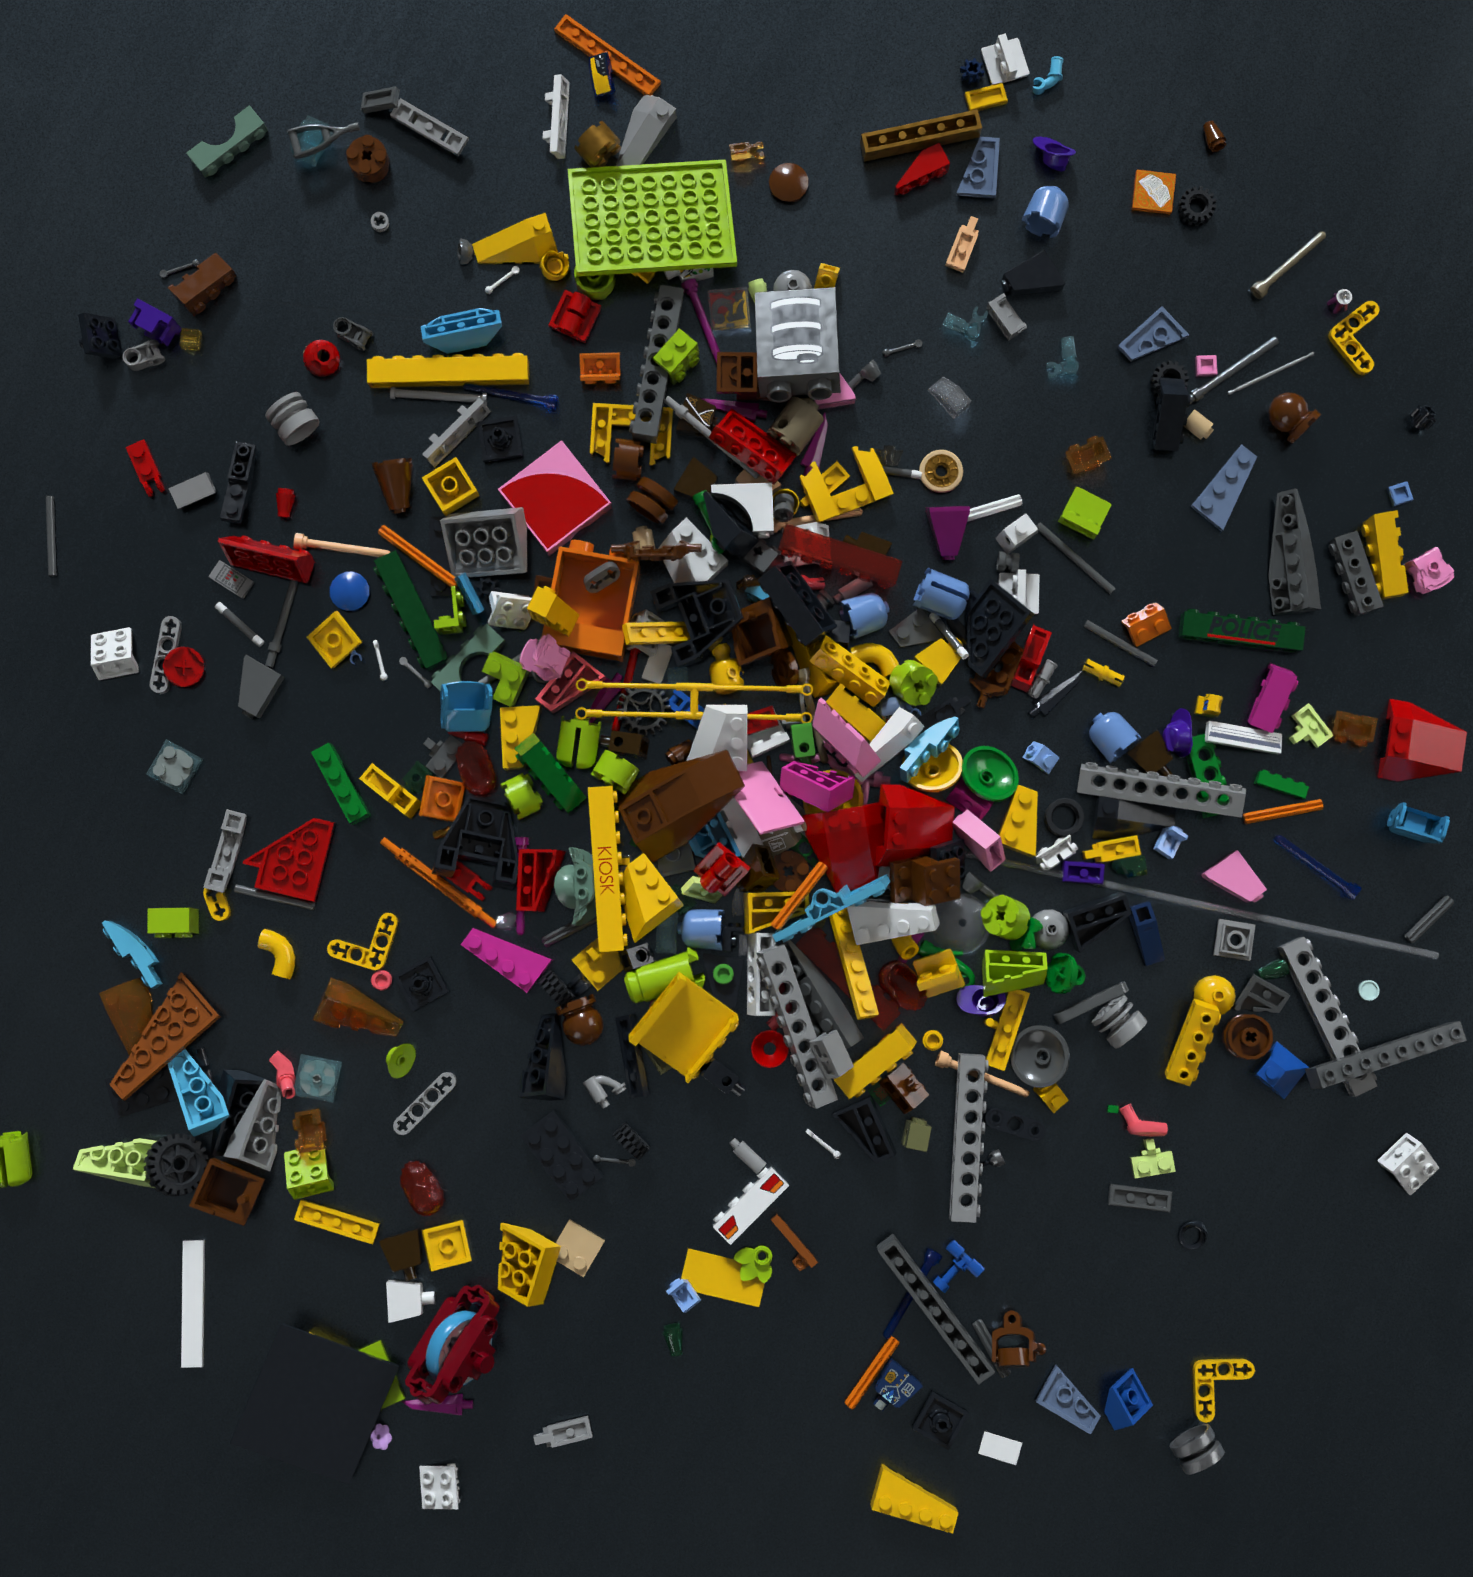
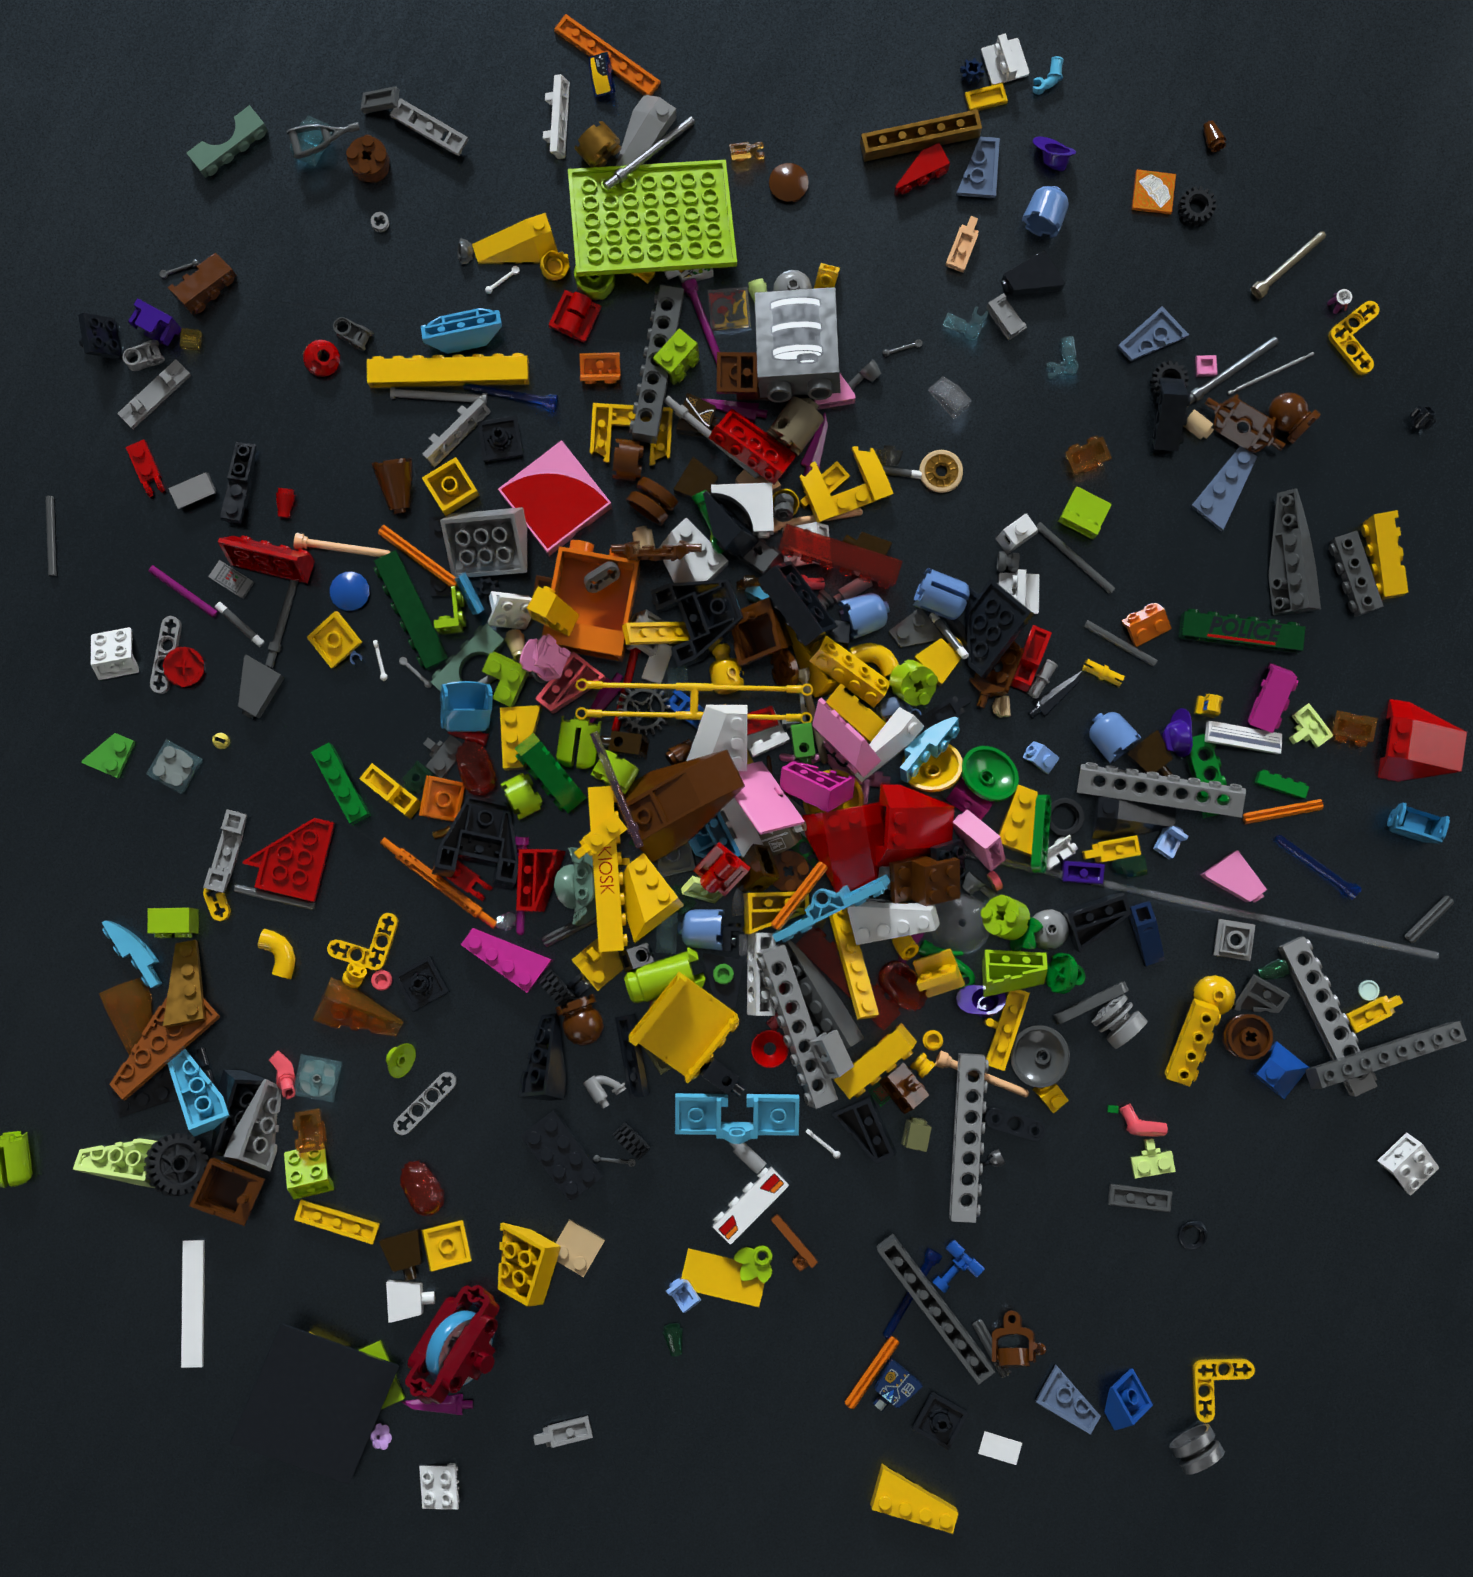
light grey wheel [265,392,320,446] -> none
magenta slope [926,506,970,560] -> none
white axle [967,494,1023,521] -> none
medium blue tile [1387,482,1414,507] -> none
bright pink piece [1404,547,1454,594] -> none
none -> bright green wing [81,733,136,778]
none -> light grey hinge [117,359,191,429]
none -> magenta bar [148,565,218,618]
none -> pearl gold wing [163,940,206,1028]
none -> light yellow hinge [212,733,230,749]
none -> yellow wheel [342,962,367,988]
none -> tan cone [505,629,525,660]
none -> yellow hinge [574,813,627,859]
none -> bar [590,731,644,849]
none -> flat silver bar [603,117,695,190]
none -> medium azure plate [675,1093,799,1144]
none -> yellow wheel [910,1053,936,1079]
none -> coral tile [986,871,1003,892]
none -> tan plate [992,696,1011,718]
none -> green beam [1031,795,1052,873]
none -> reddish brown plate [1204,394,1286,454]
none -> yellow hinge [1345,995,1403,1033]

